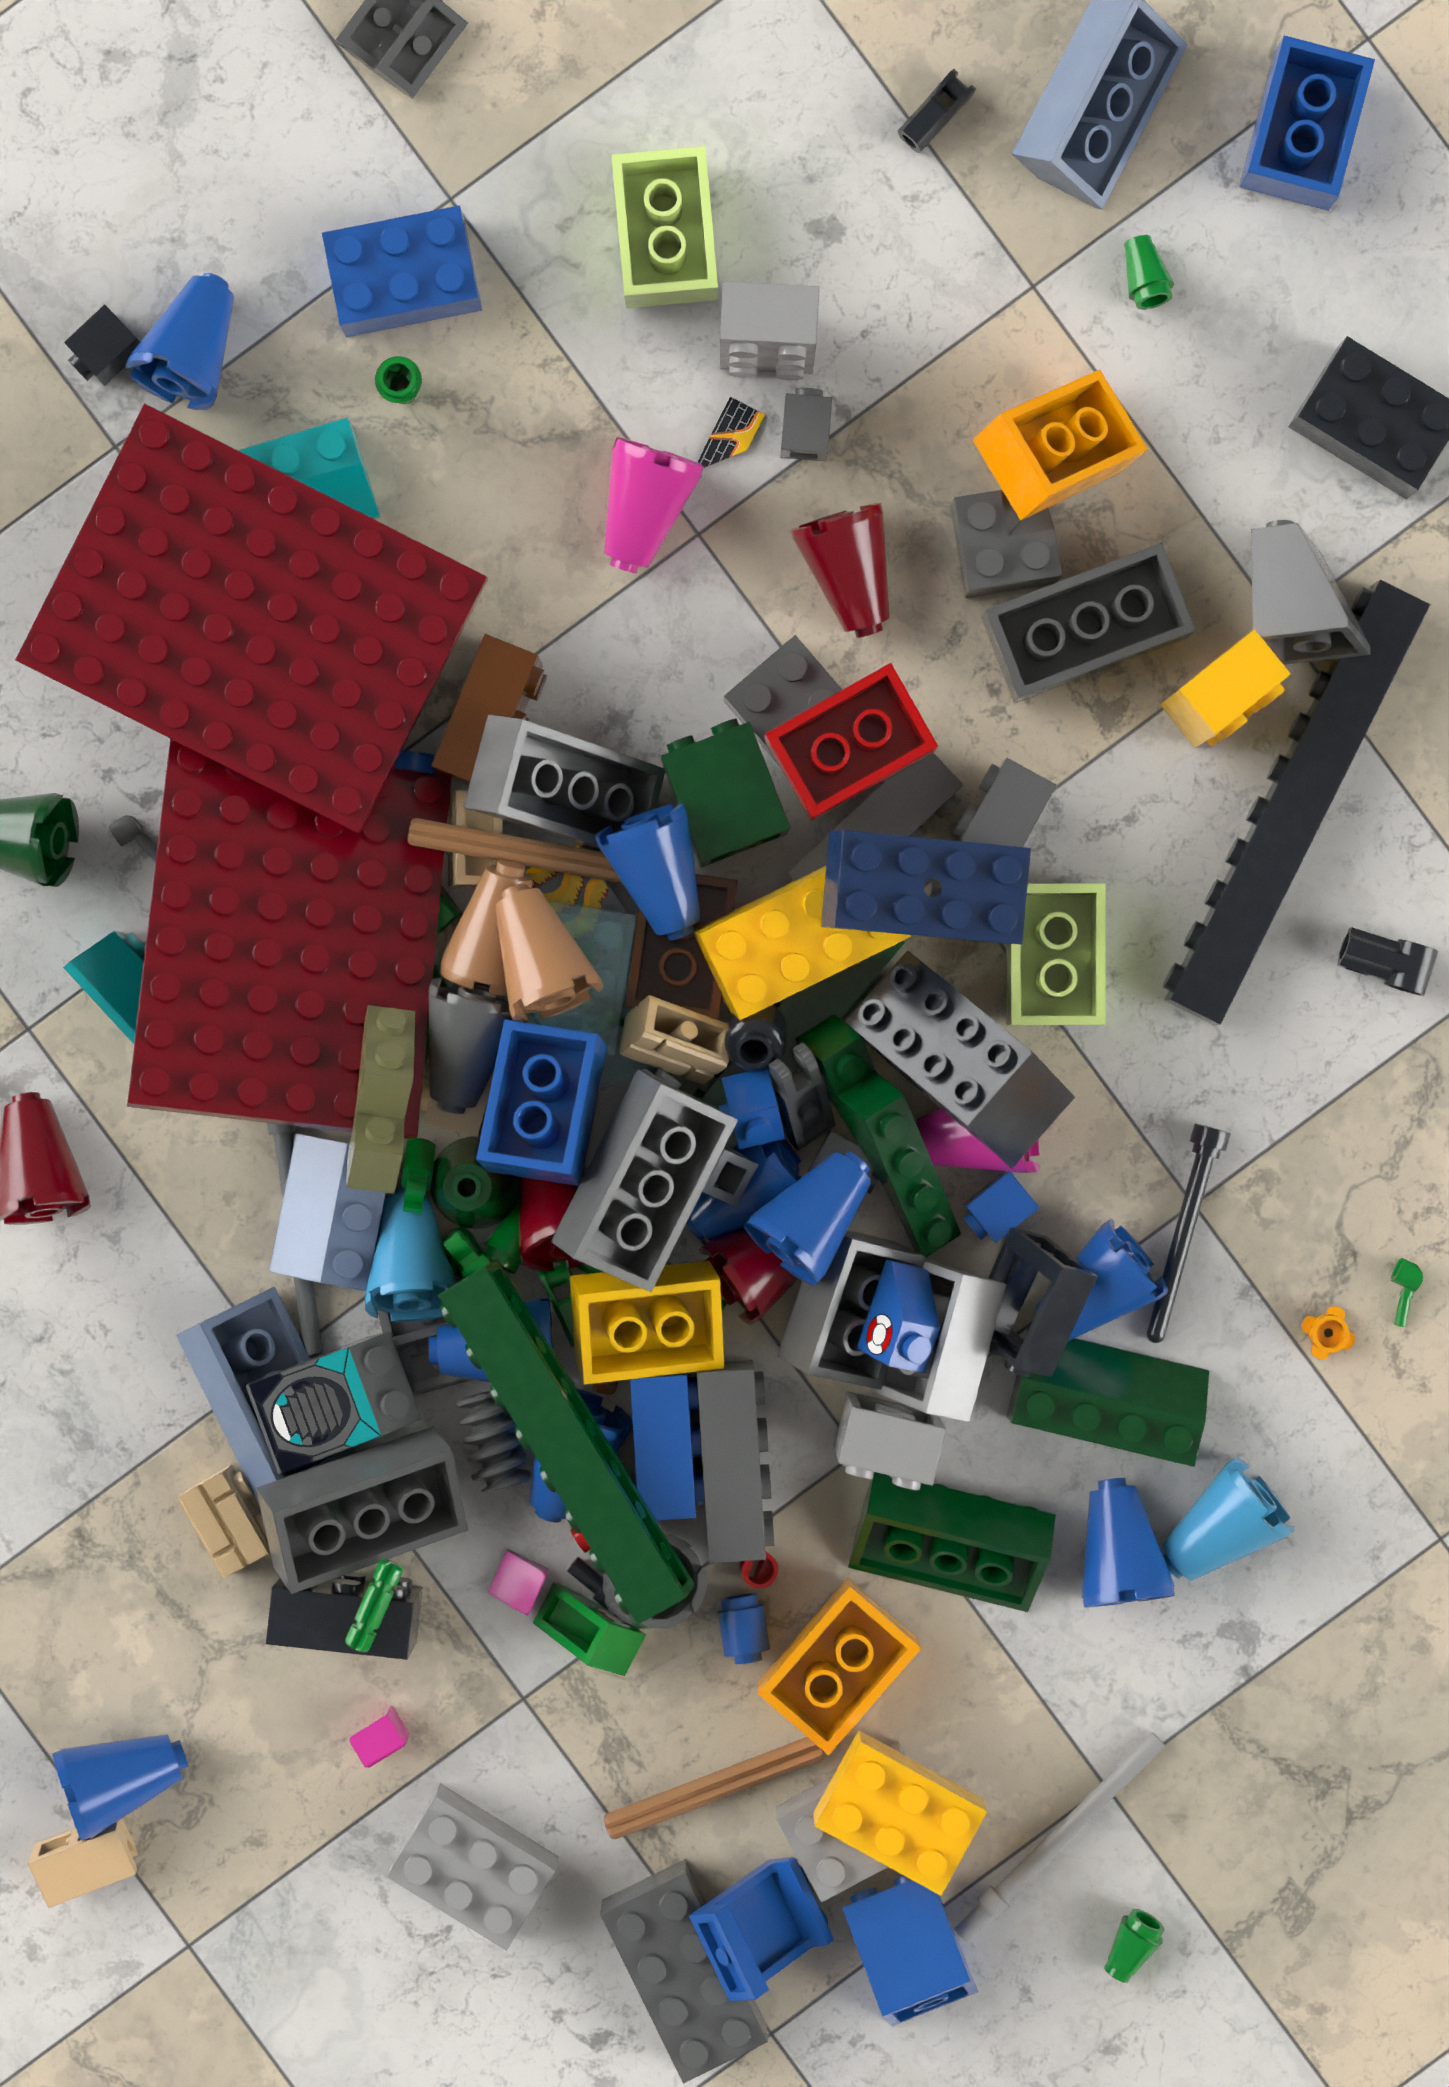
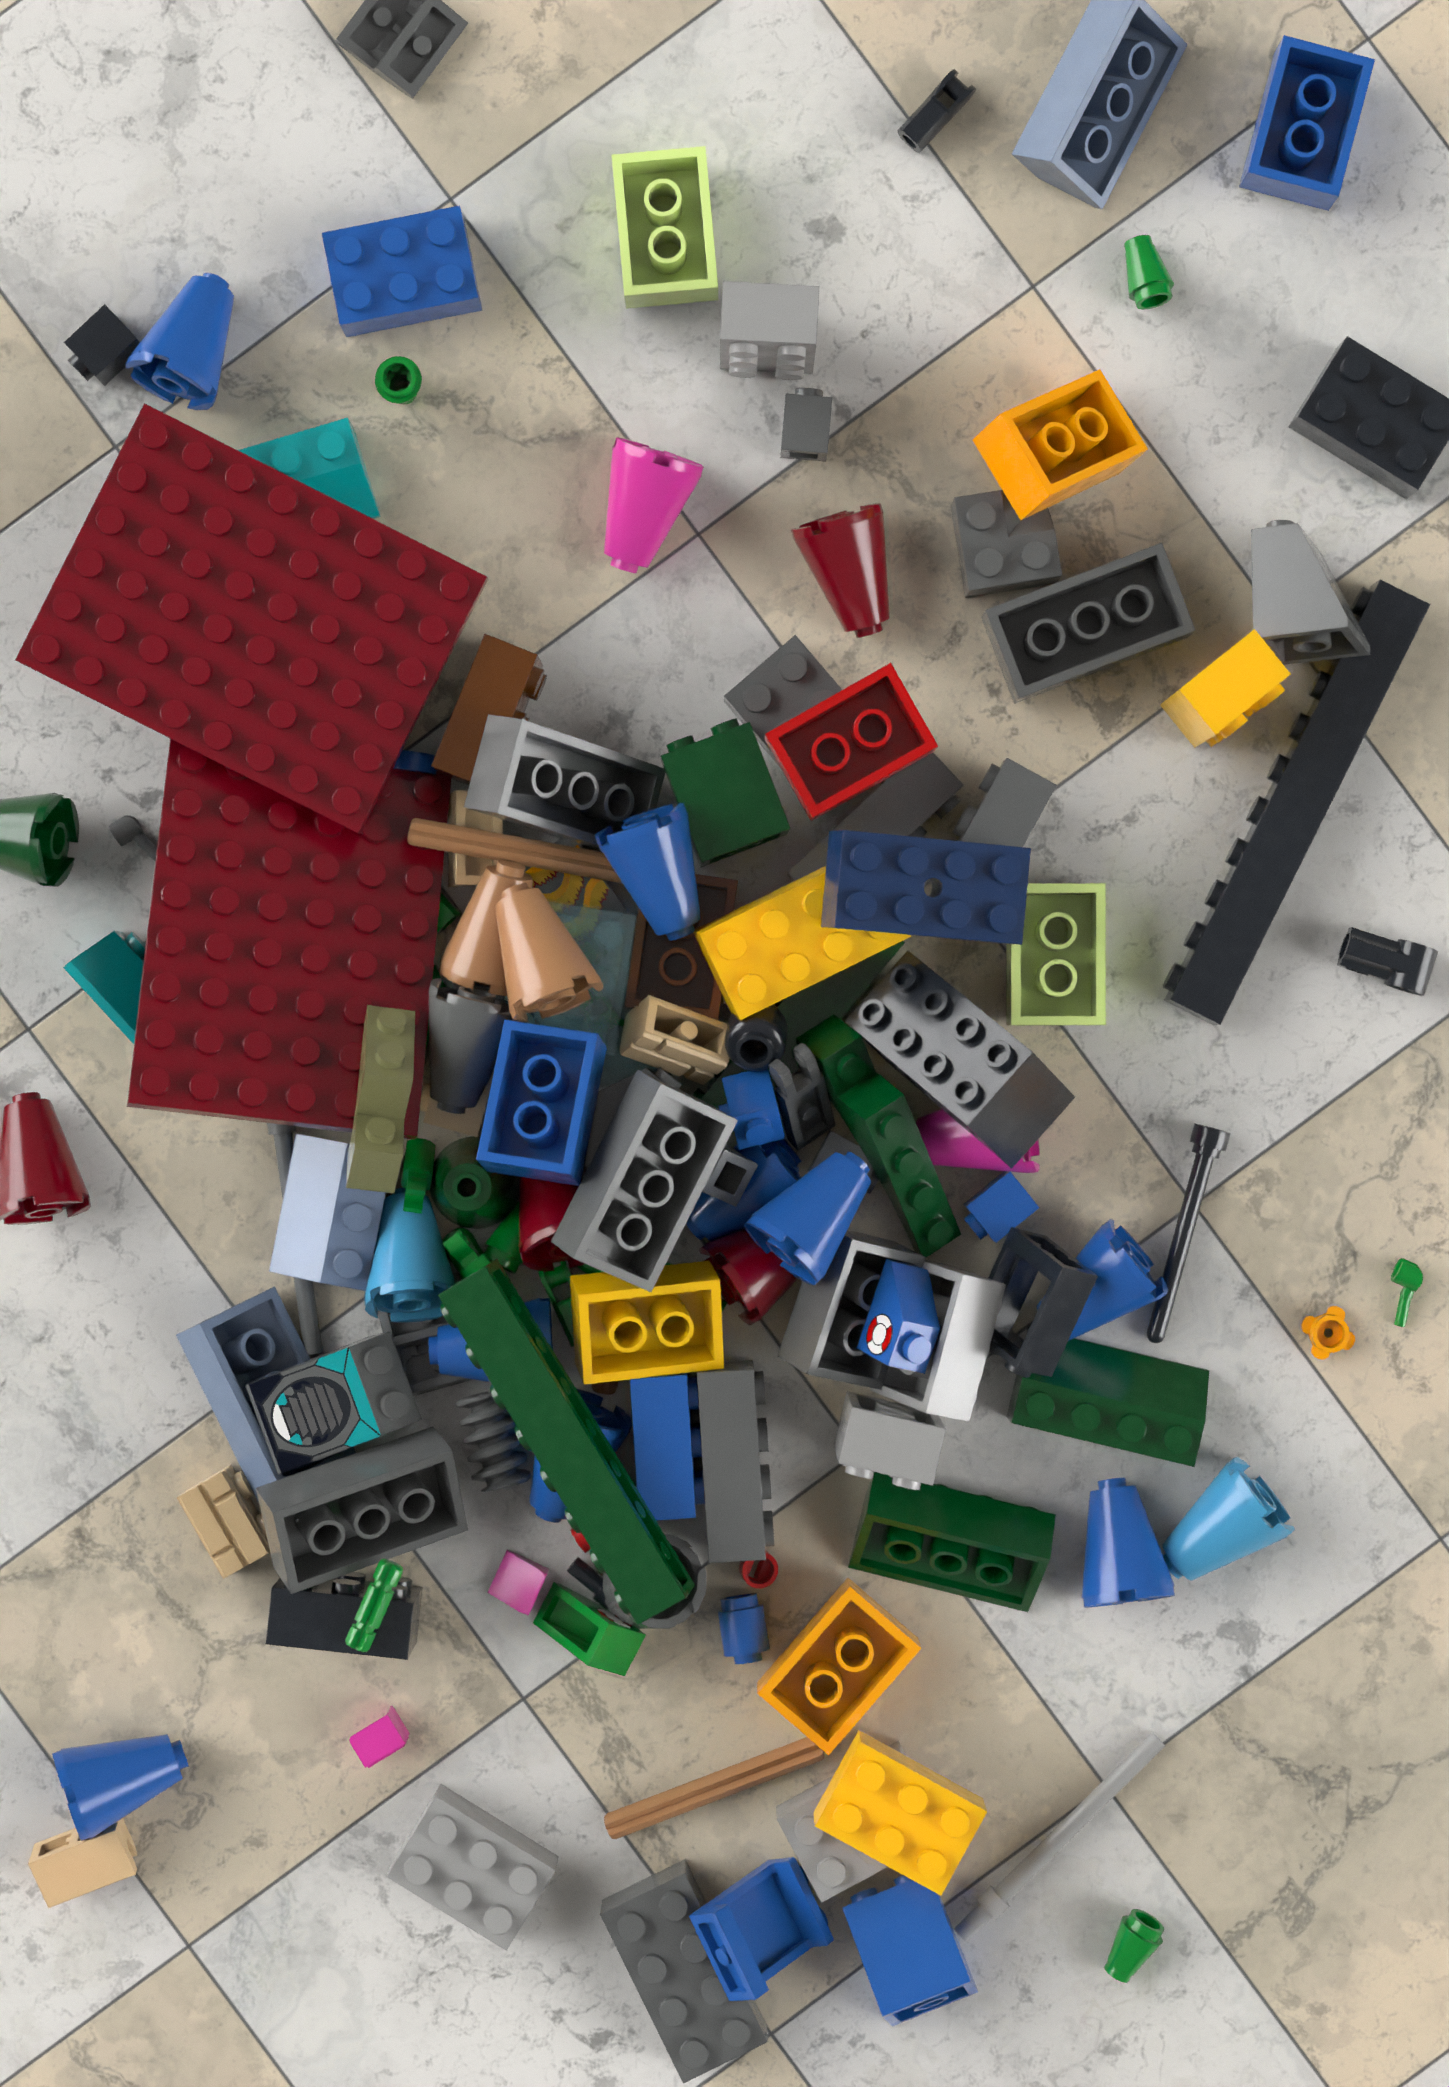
sticker [698,397,765,468] -> none

